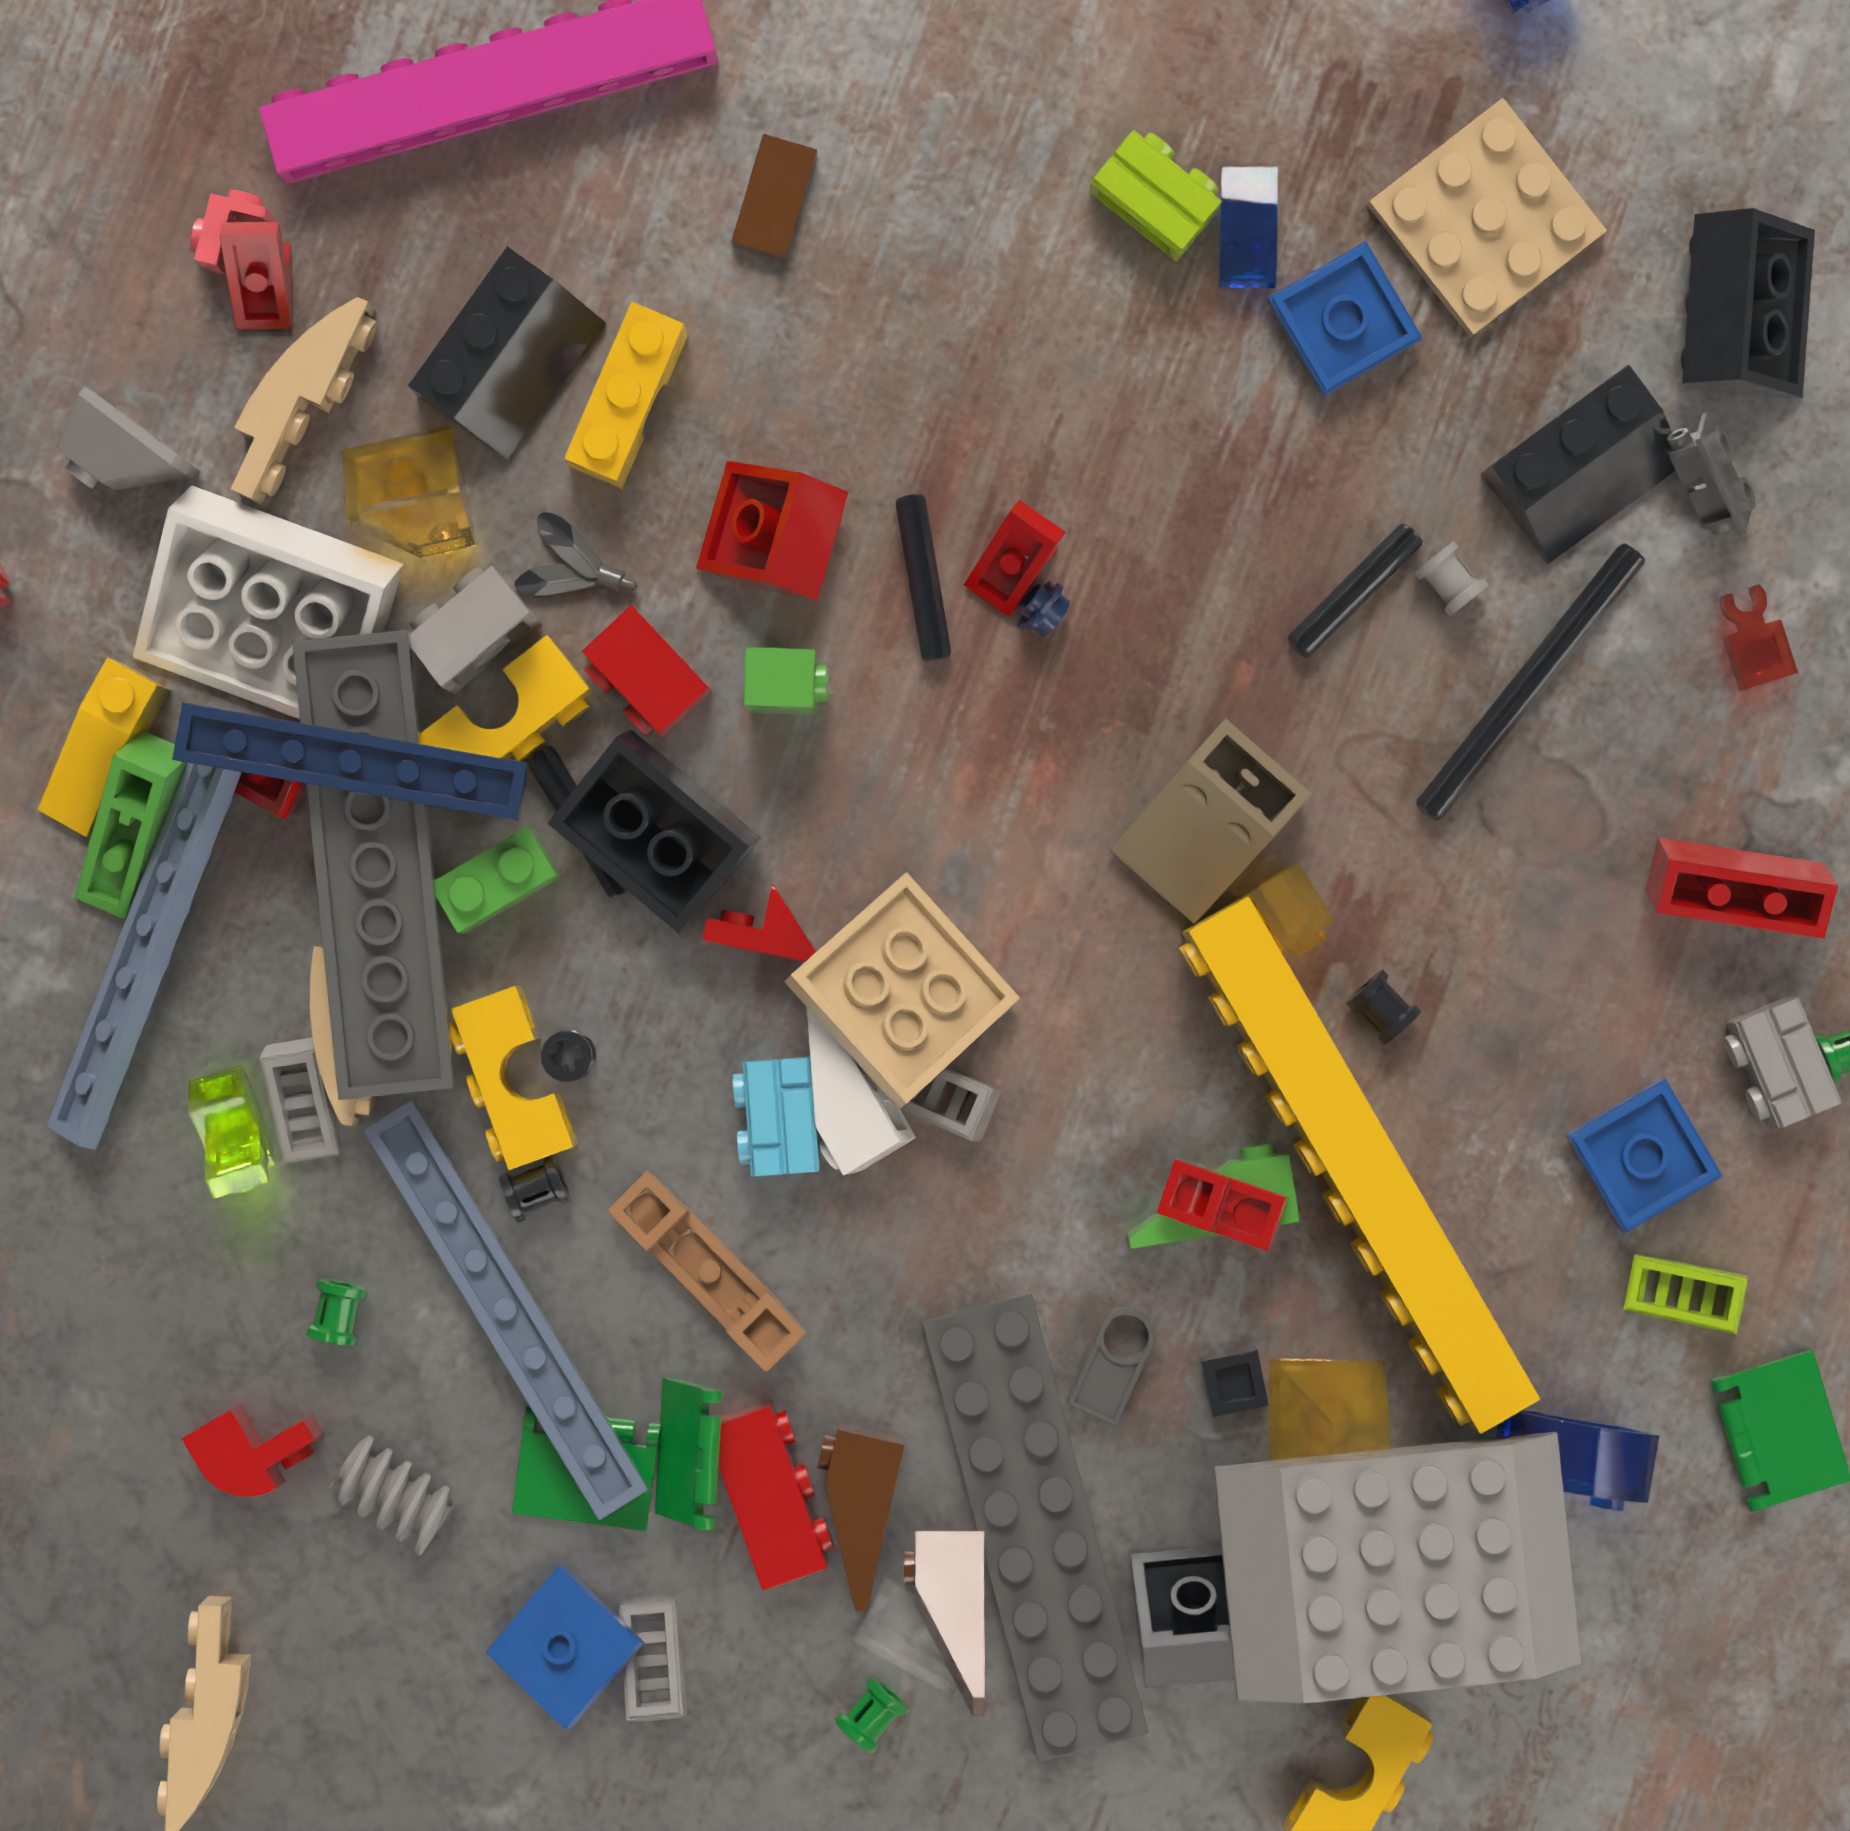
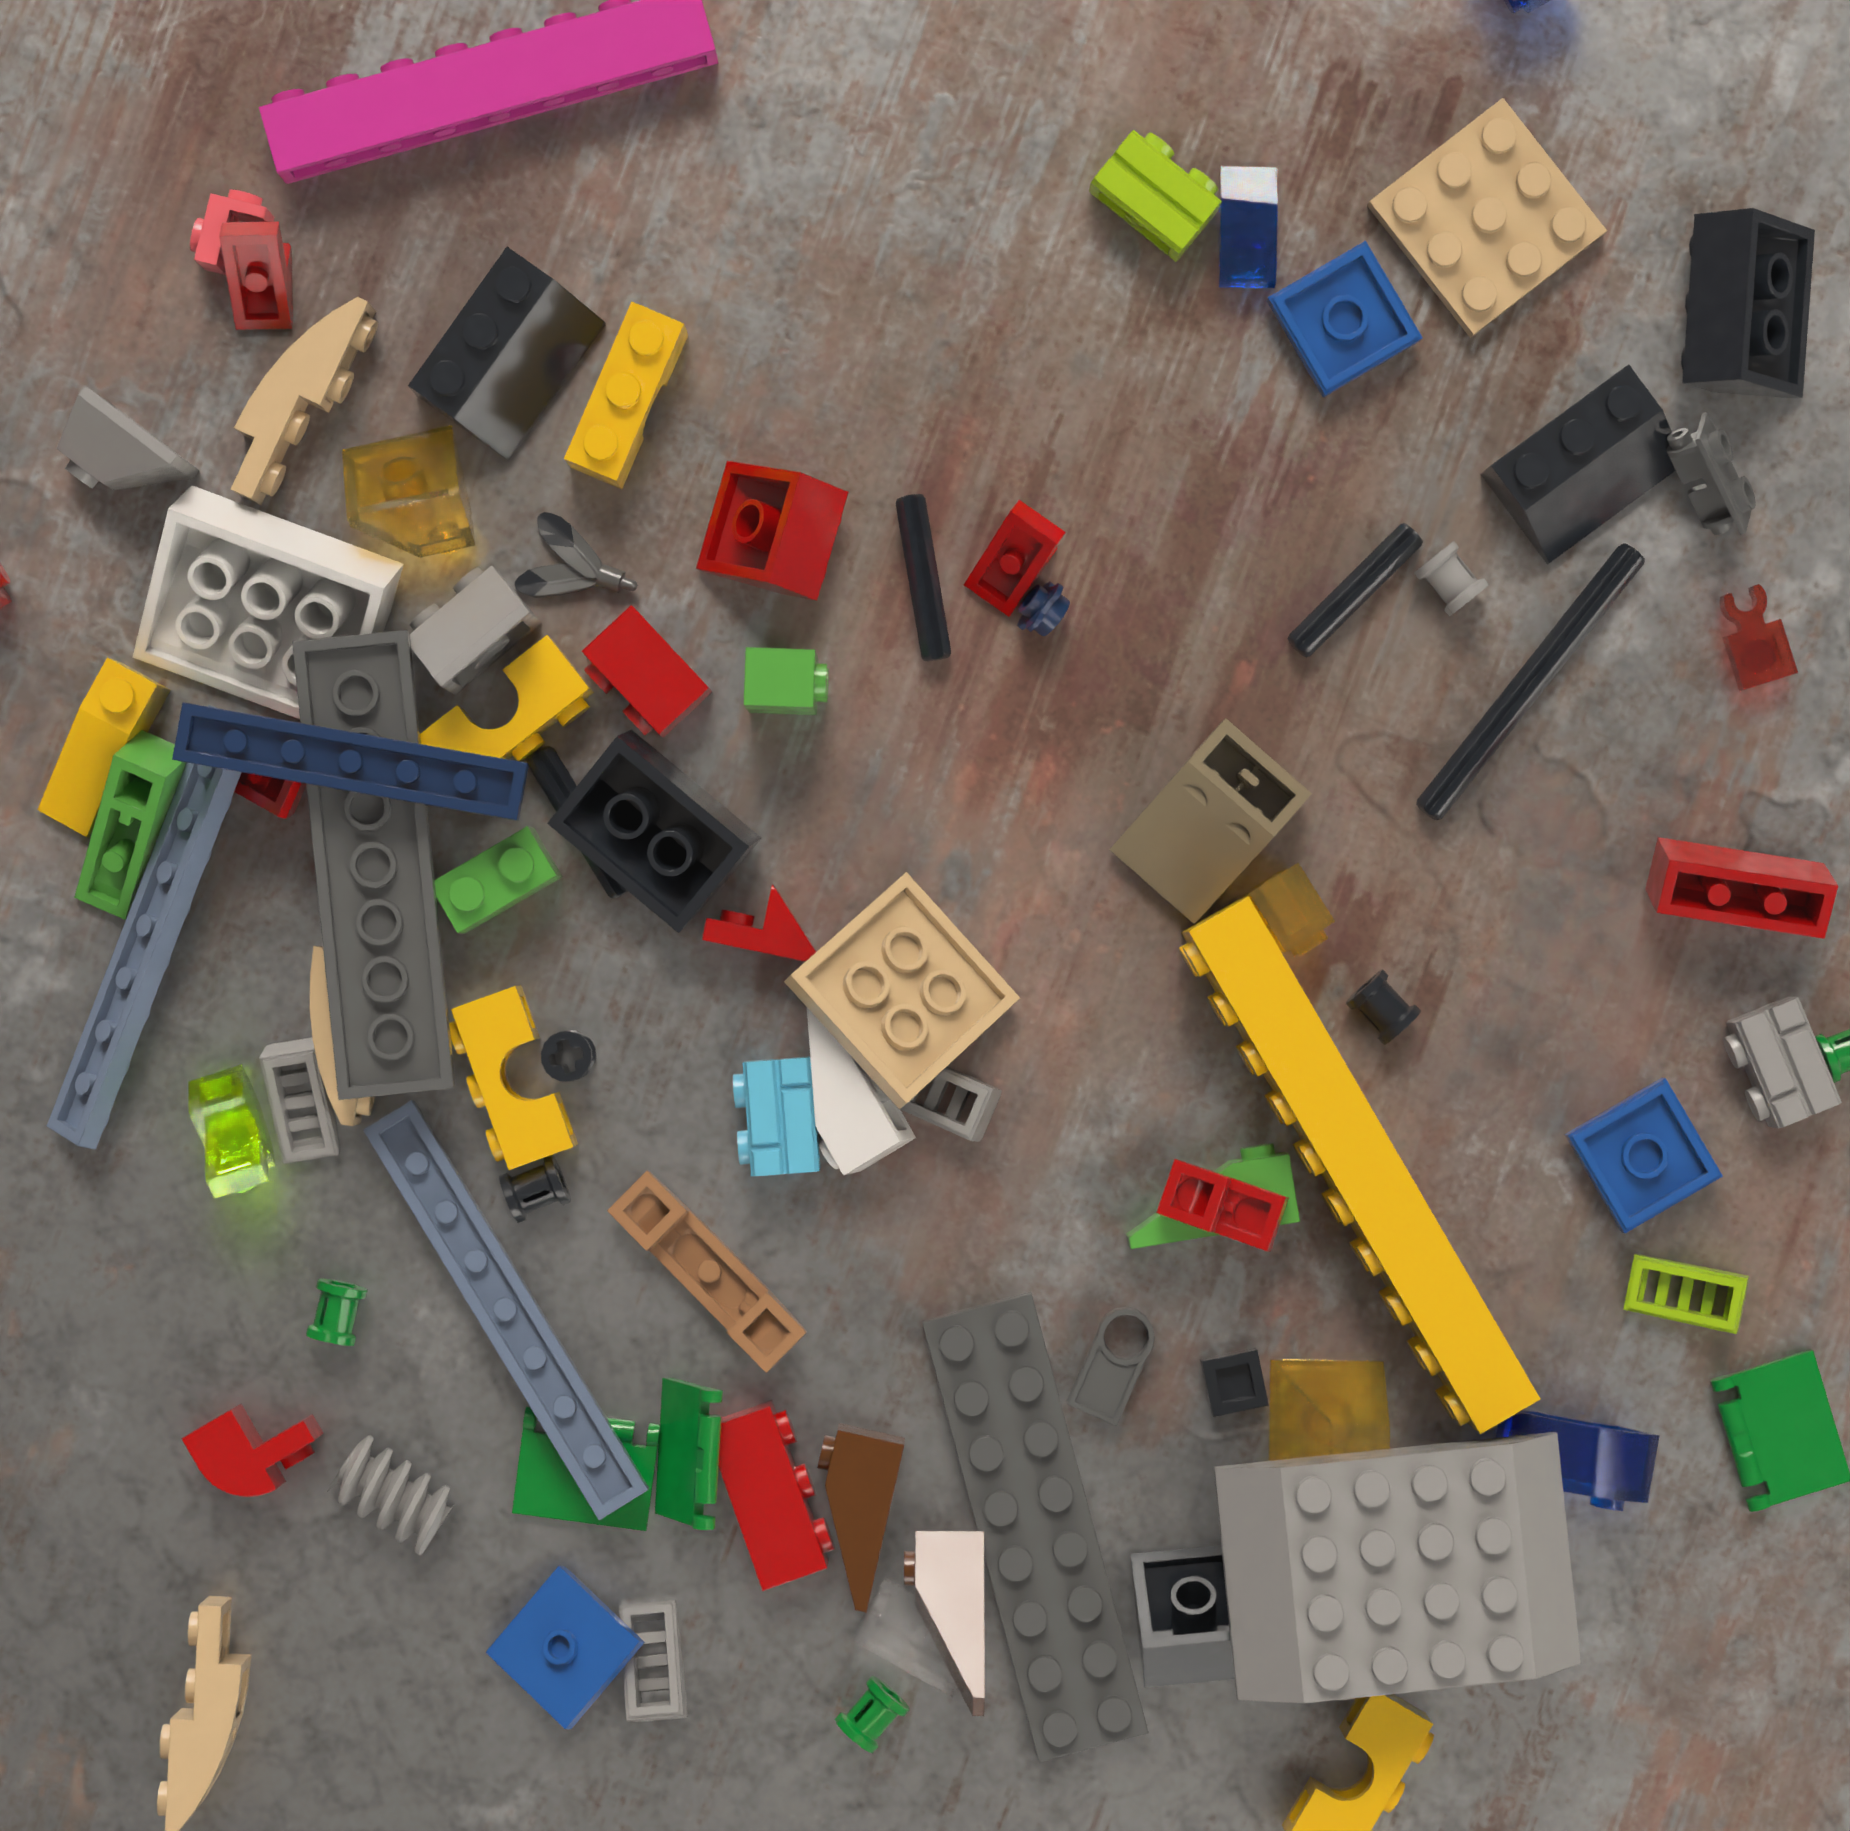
reddish brown tile [731,134,818,261] -> none

